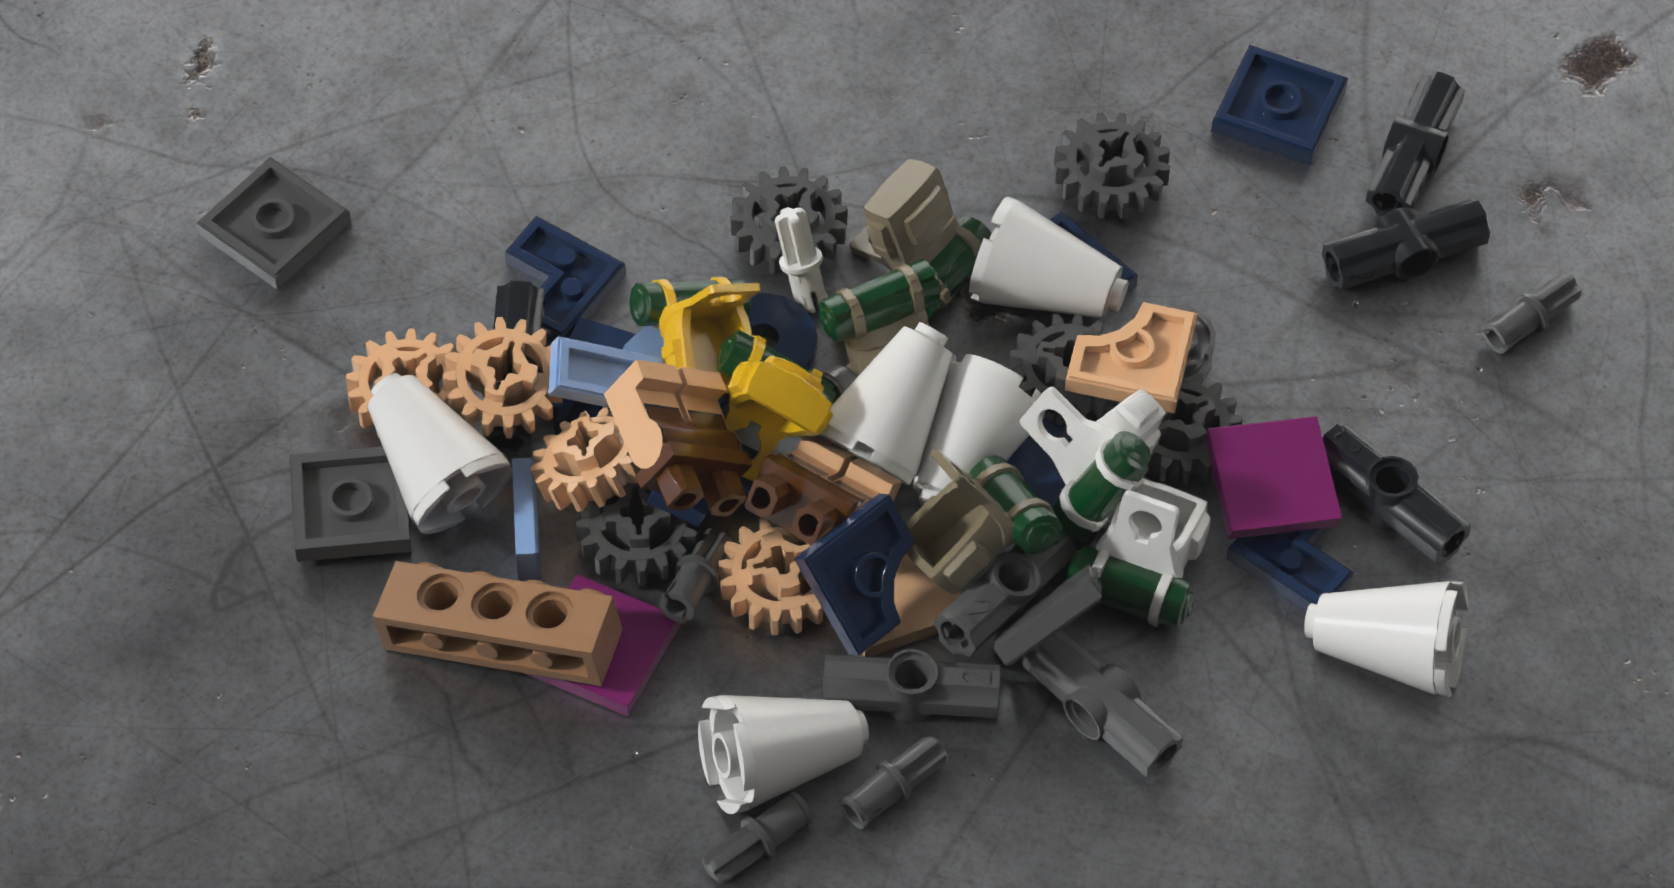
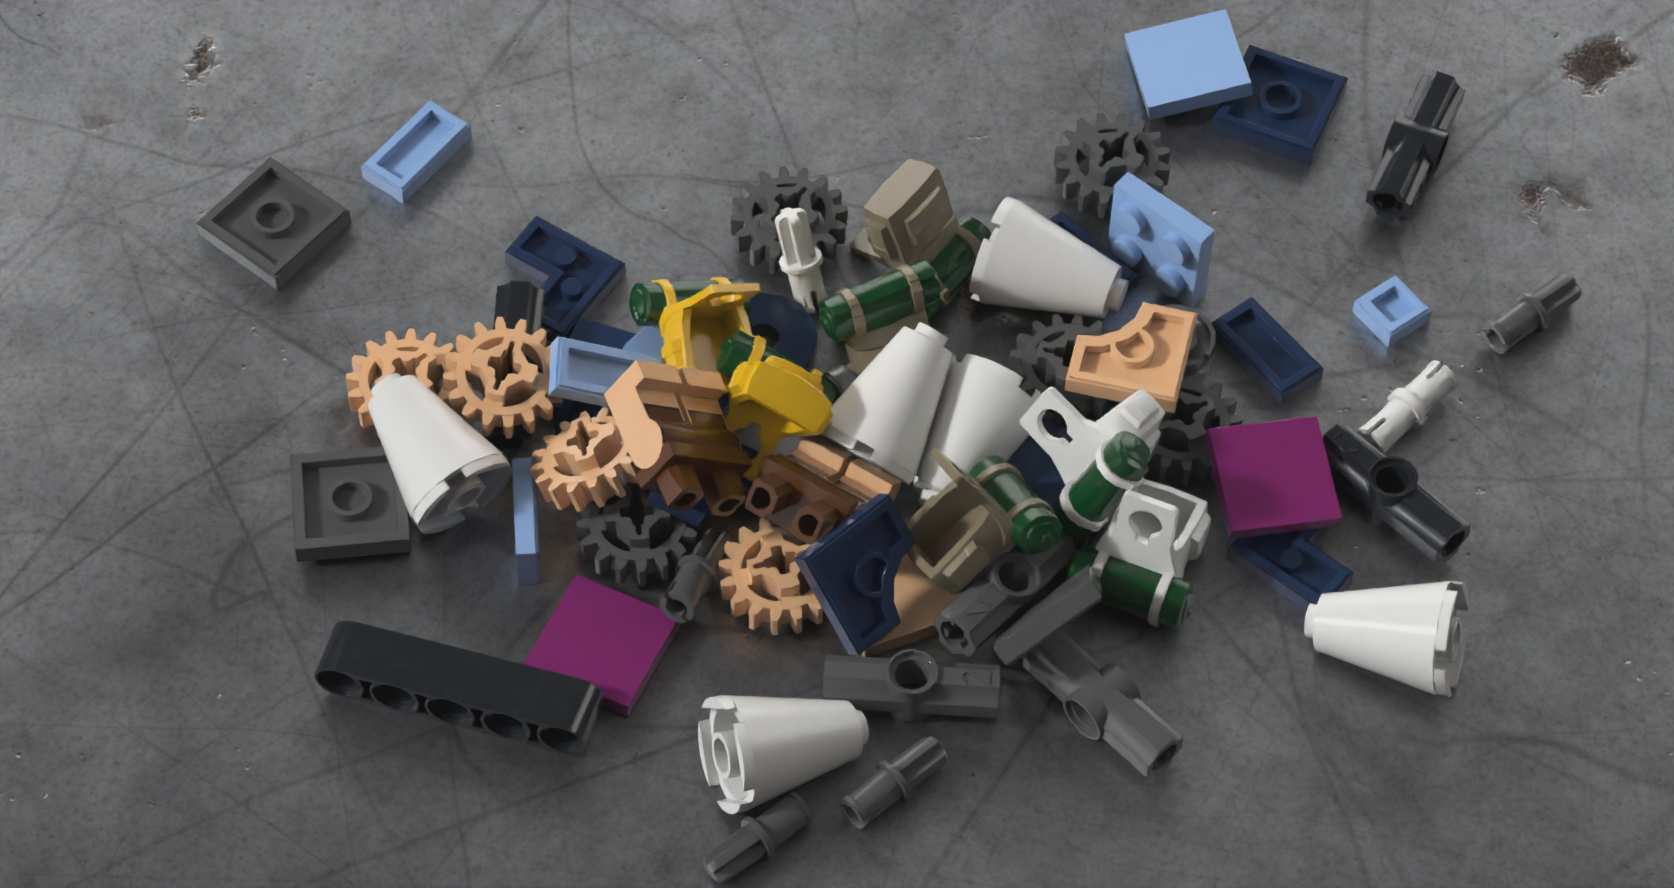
medium nougat brick [372,561,623,686] -> none
black piece [1322,198,1491,290] -> none
none -> black beam [314,620,605,755]
none -> light blue tile [361,100,472,204]
none -> light blue plate [1107,172,1215,308]
none -> light blue tile [1124,9,1253,120]
none -> dark blue tile [1211,297,1324,406]
none -> light blue tile [1352,275,1432,348]
none -> white pin [1357,360,1457,455]

